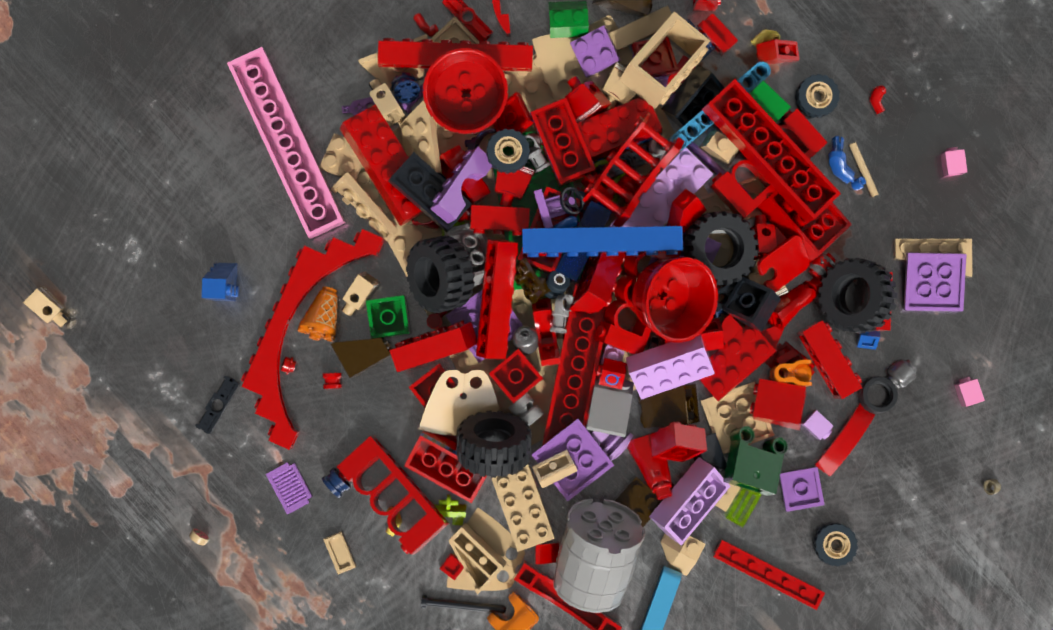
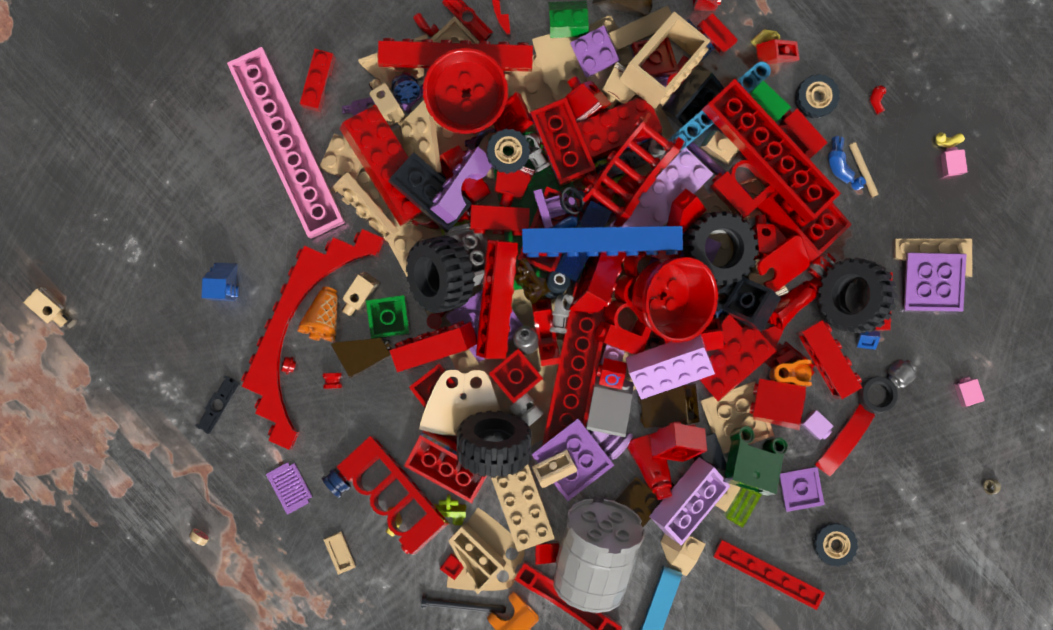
none -> red arch [299,49,336,112]
none -> light yellow arm [935,132,965,148]

